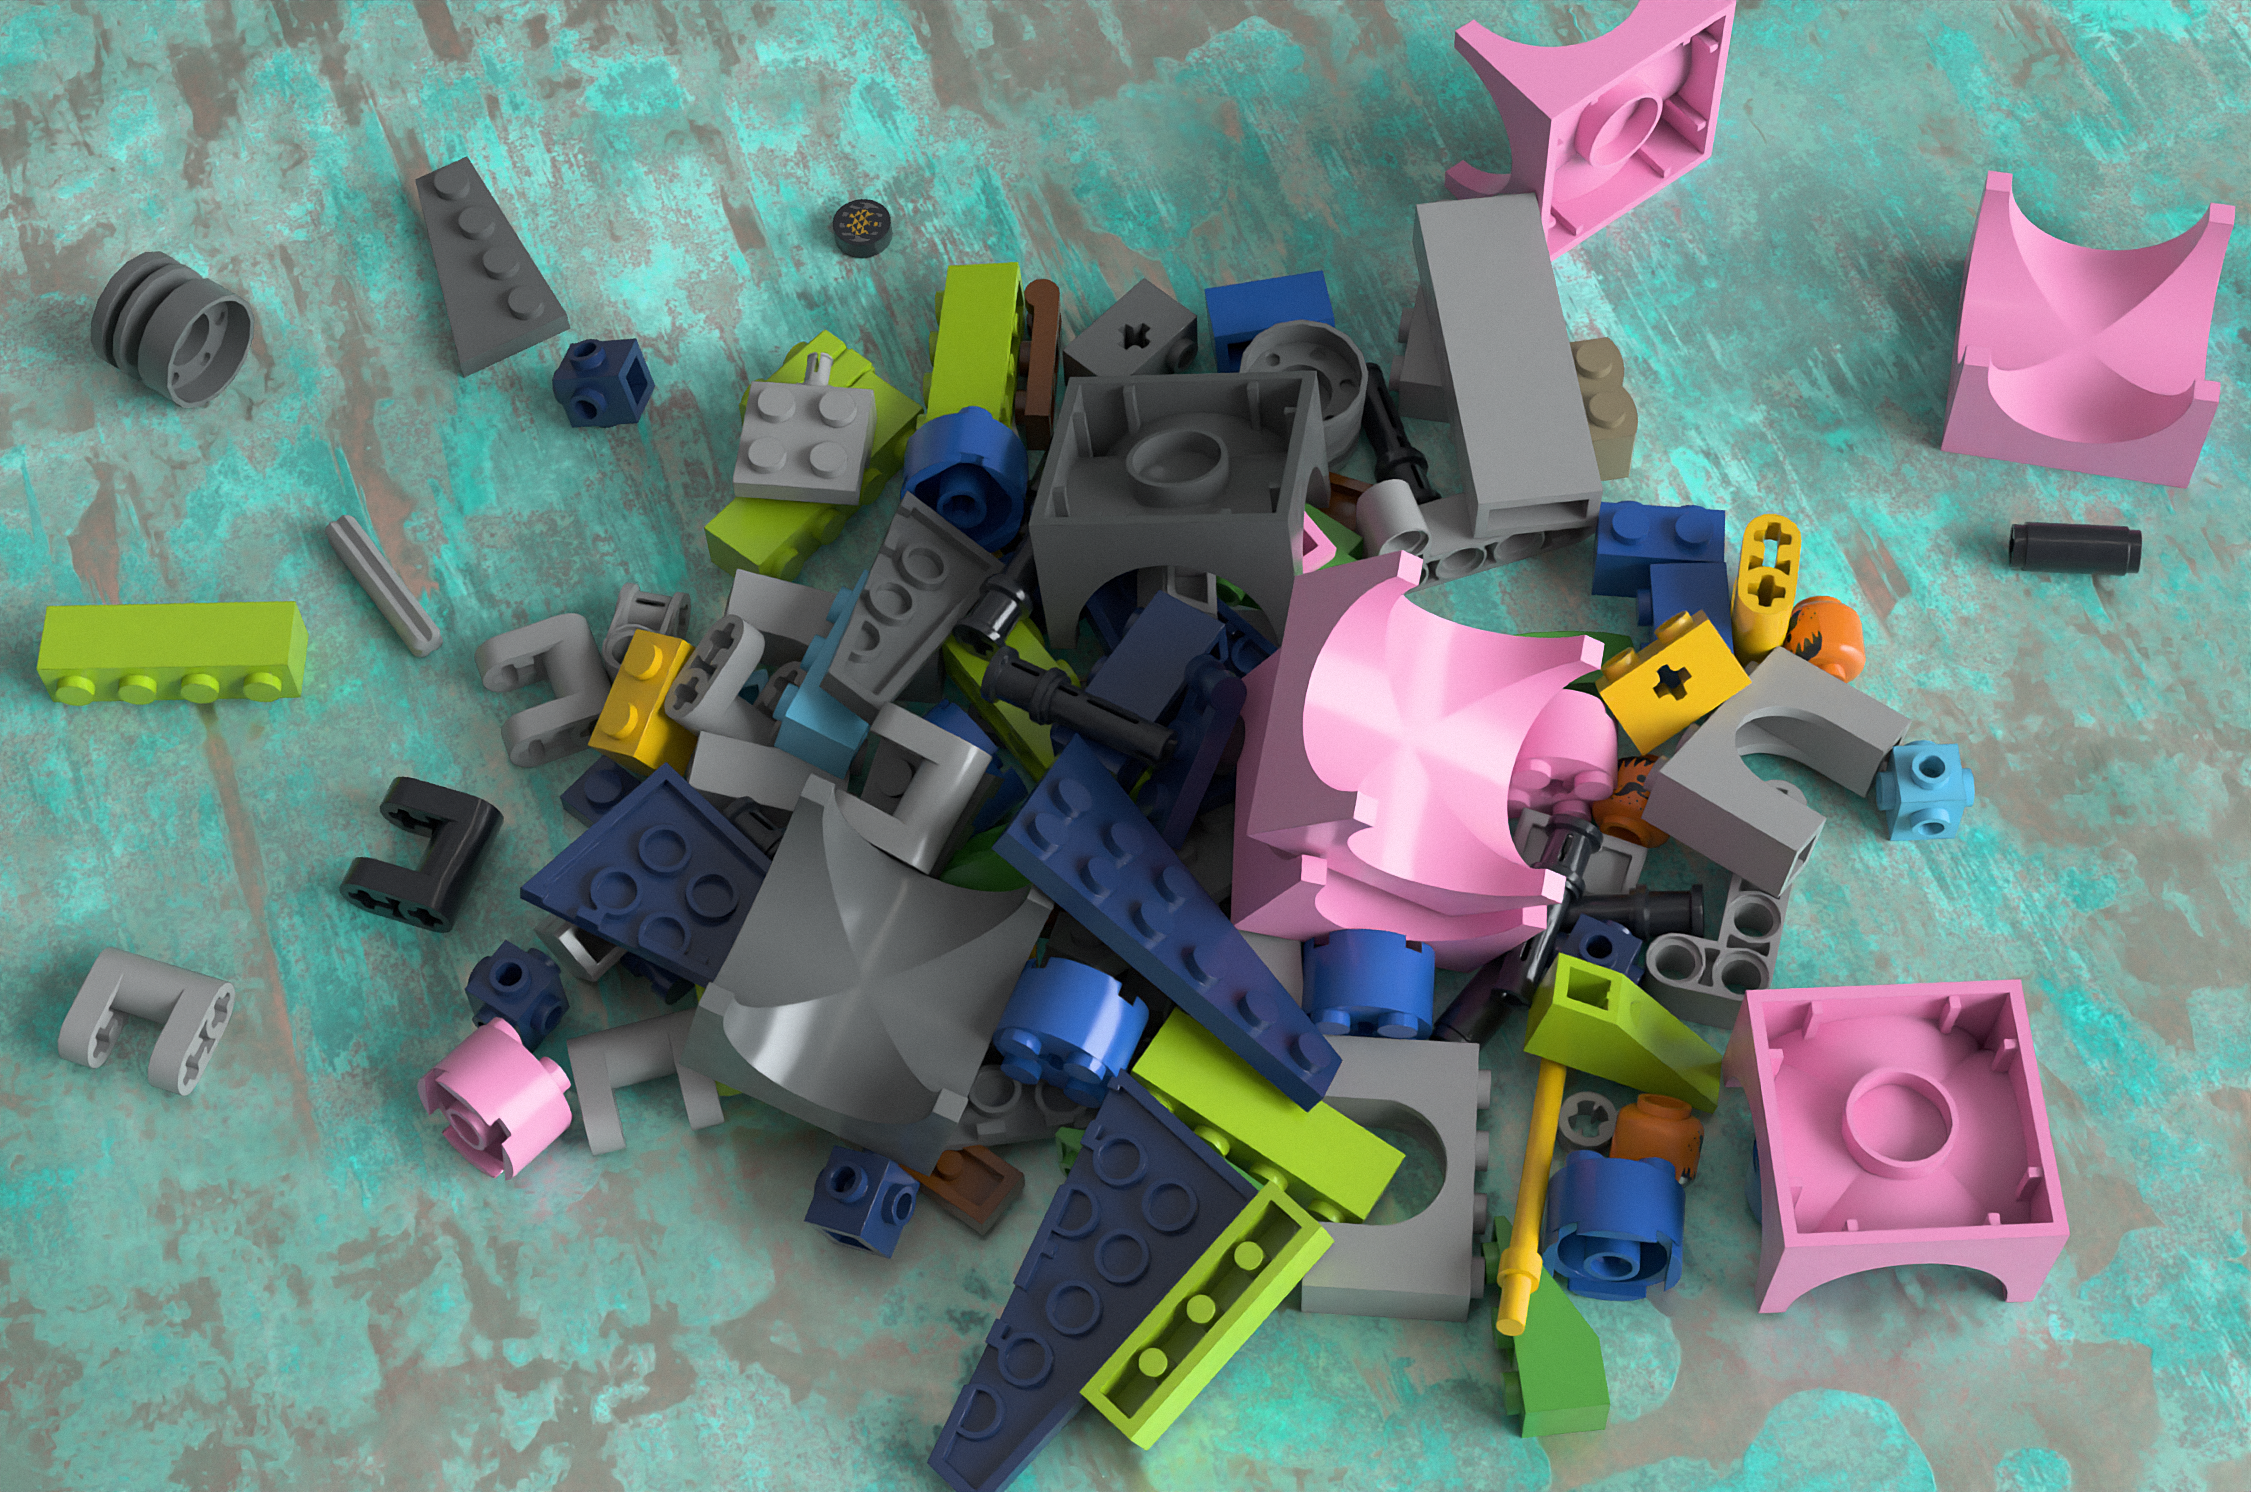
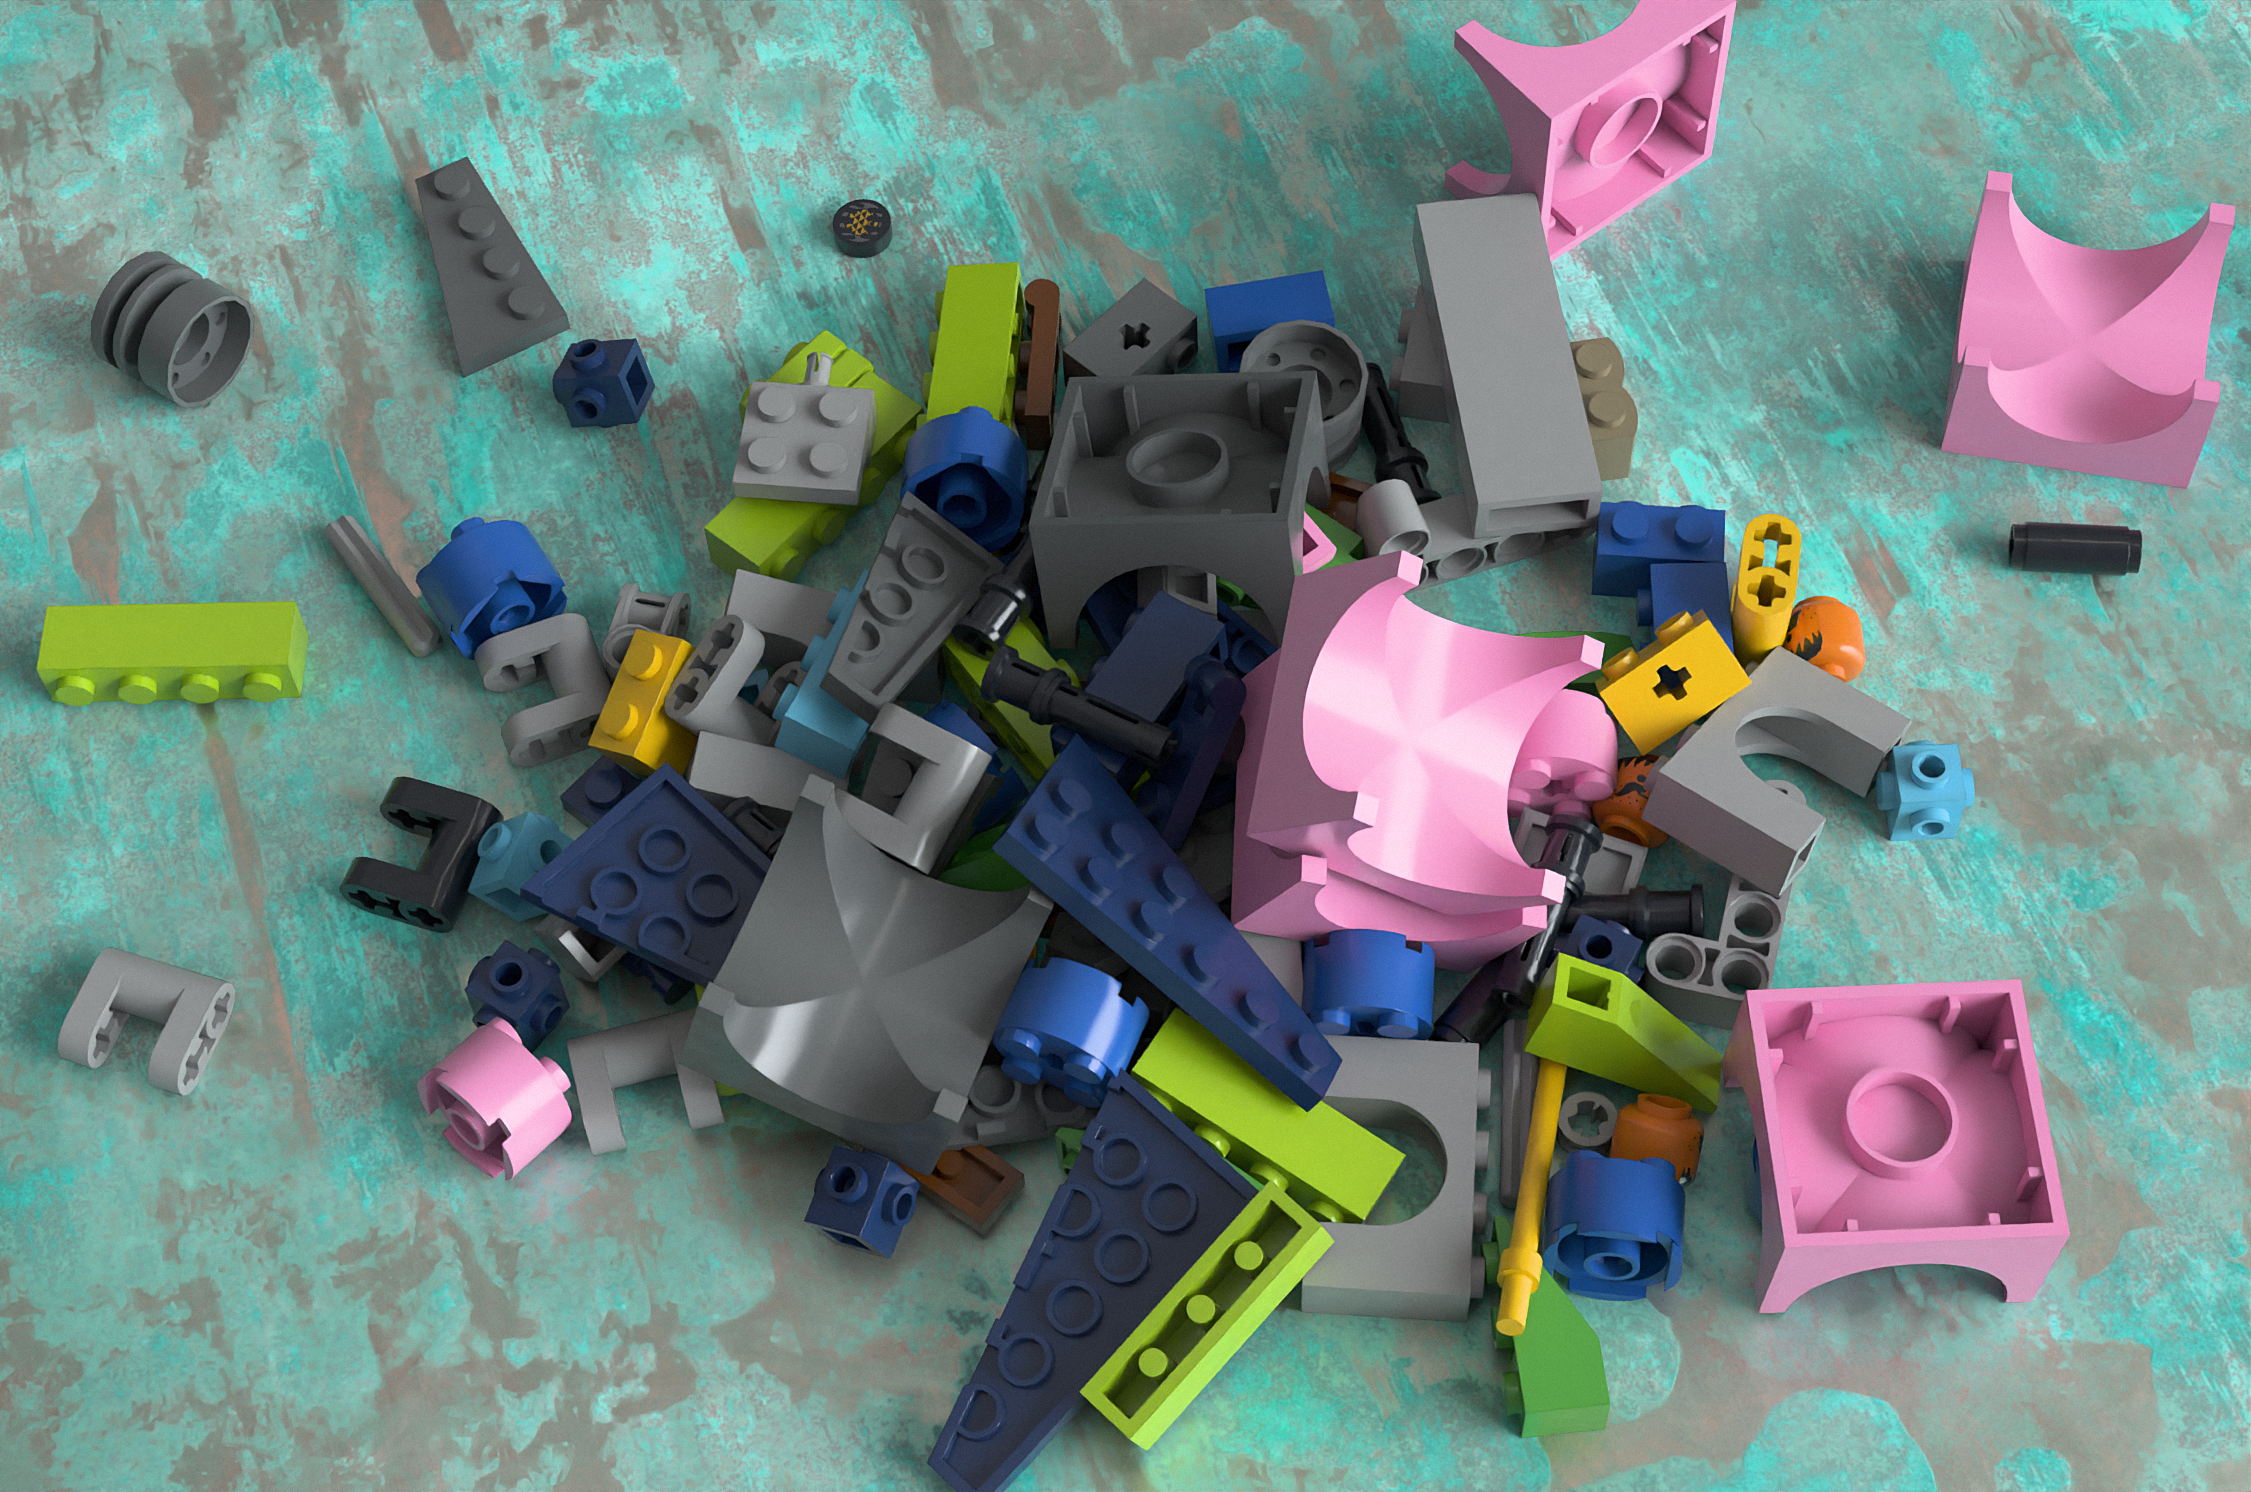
none -> blue brick [415,517,567,660]
none -> medium azure brick [468,812,575,922]
none -> light grey axle [1499,1018,1540,1208]

